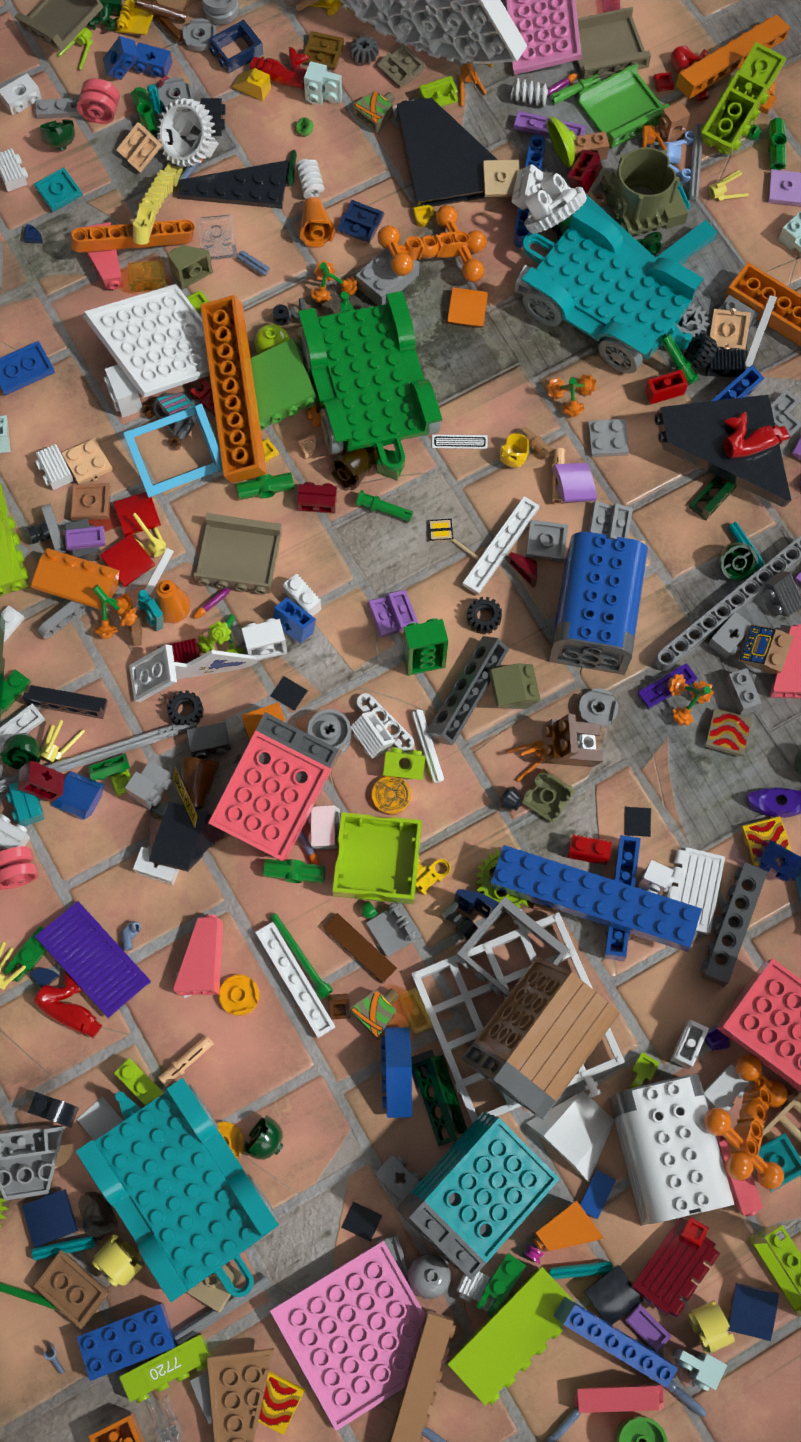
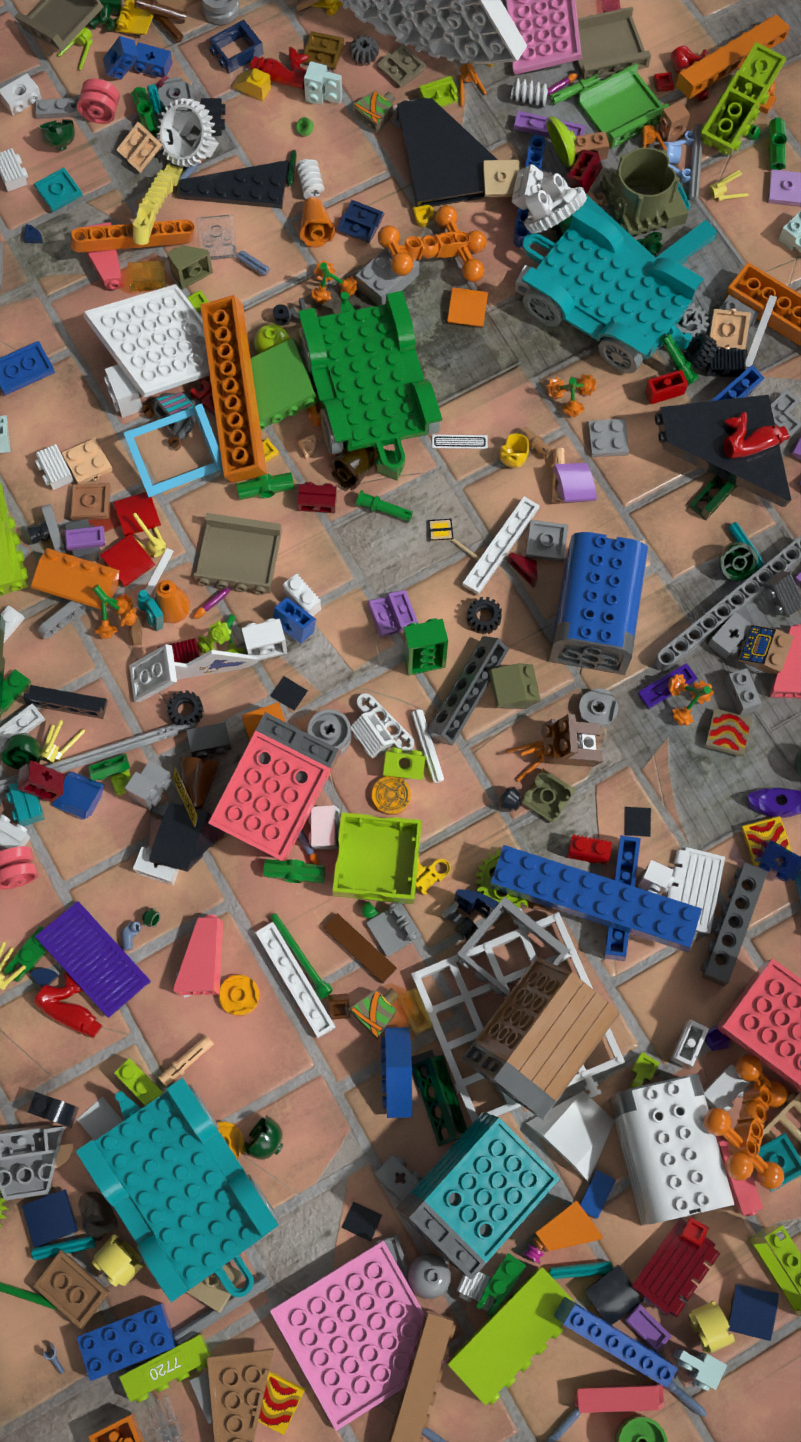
light grey plate [183,18,217,51] -> none
light grey slope [588,501,633,539] -> none
none -> dark green plate [142,908,161,928]

